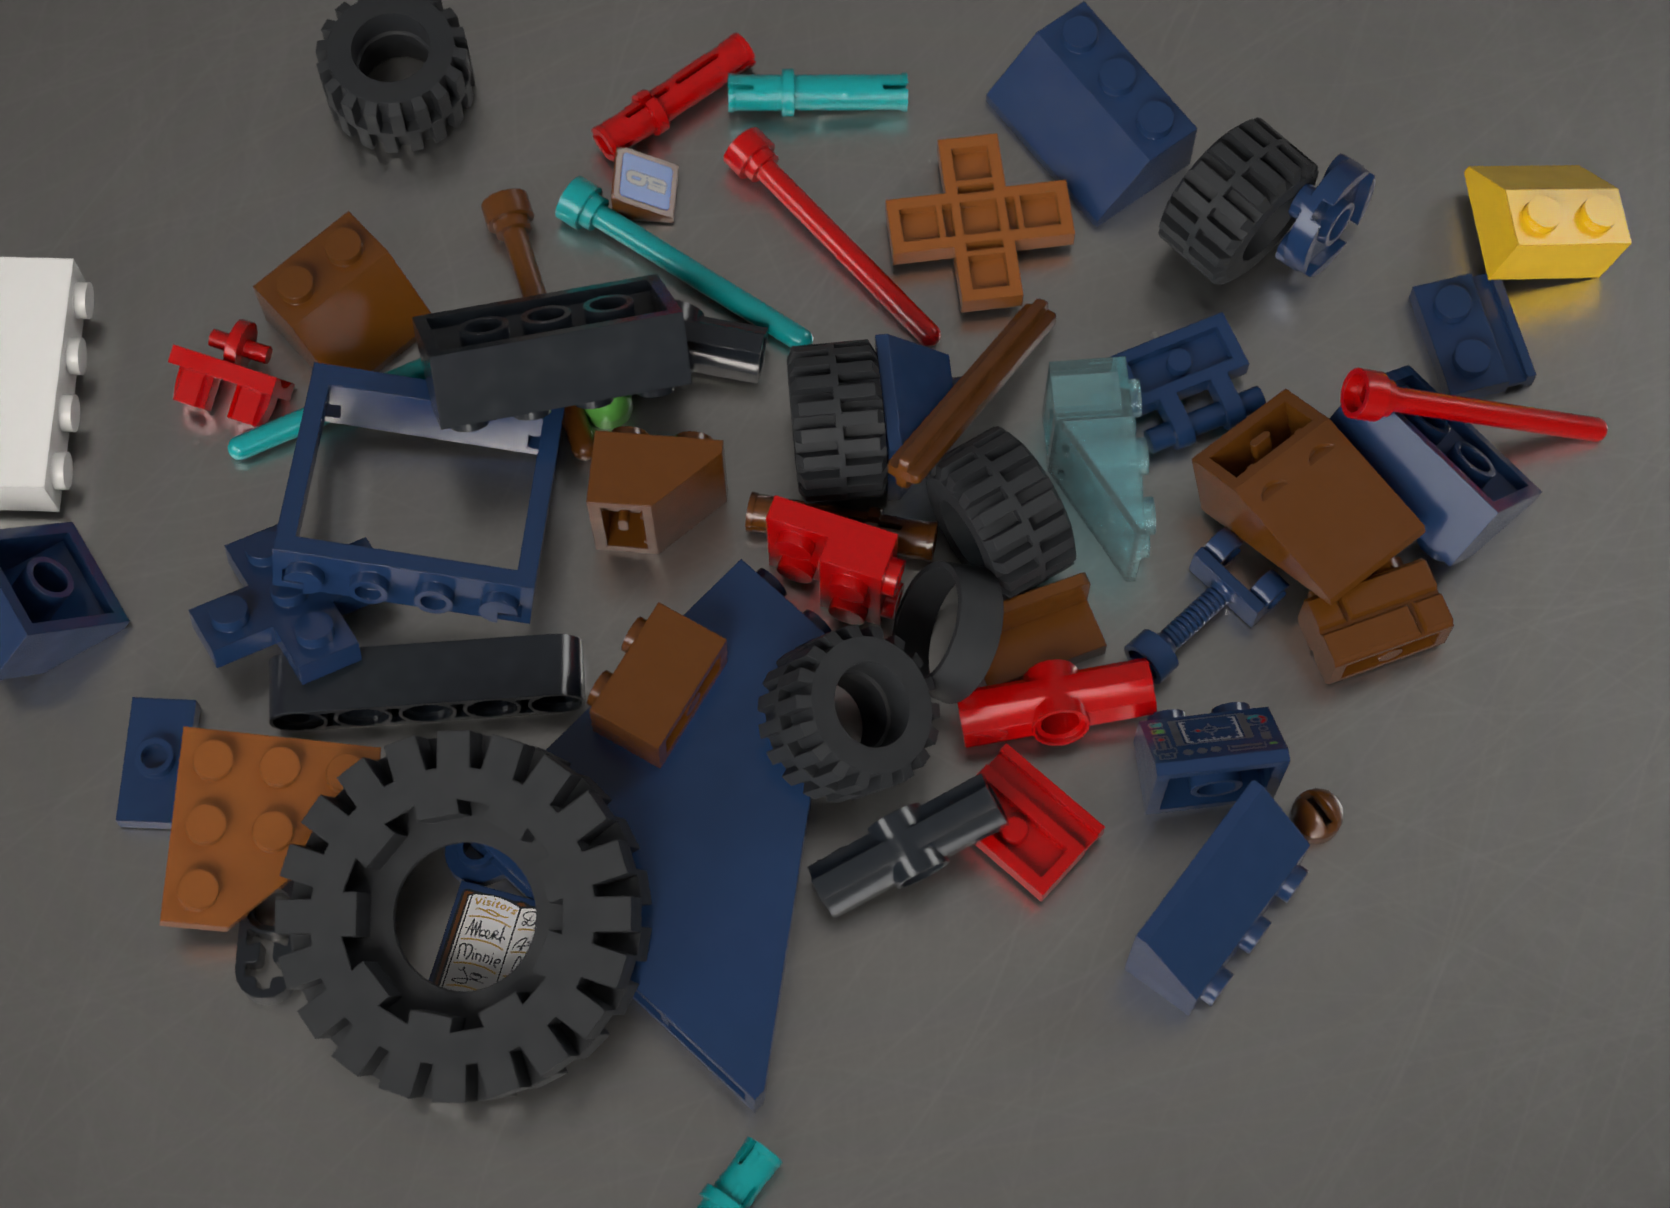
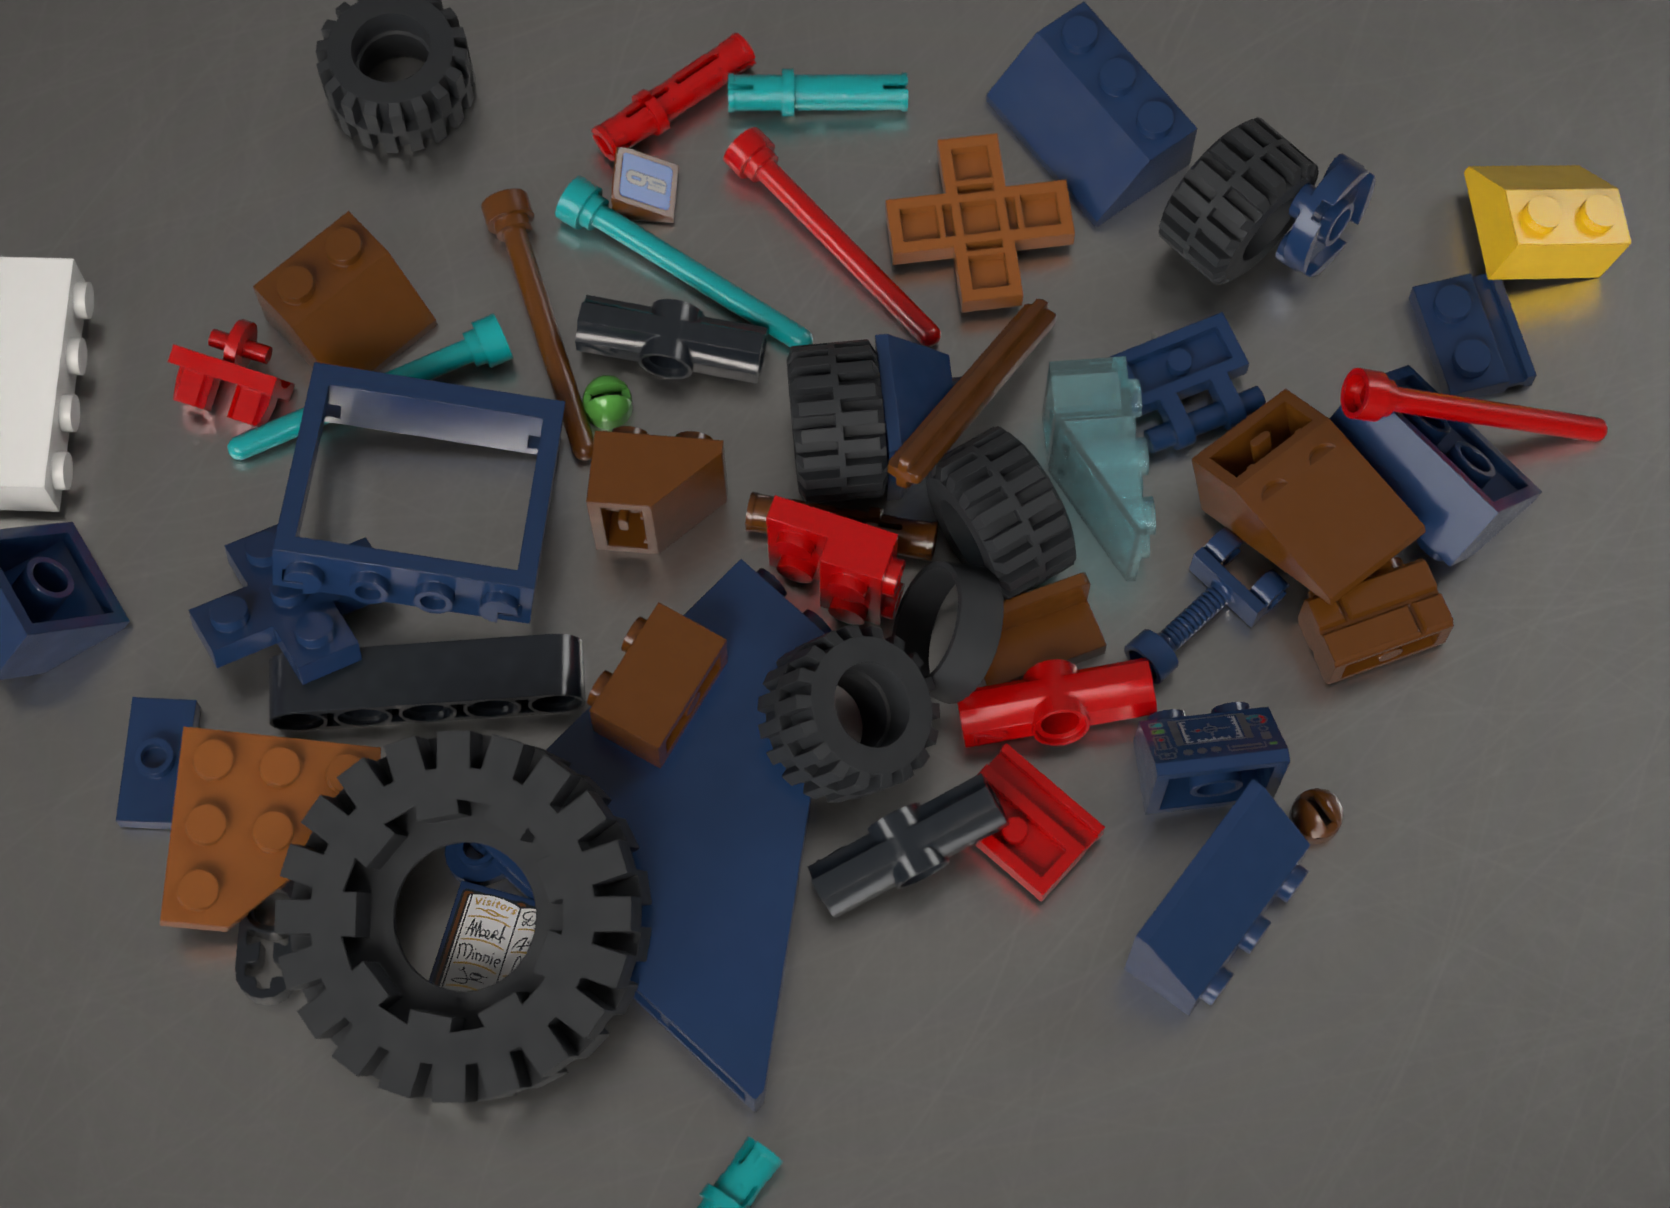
black slope [412,274,692,432] -> none

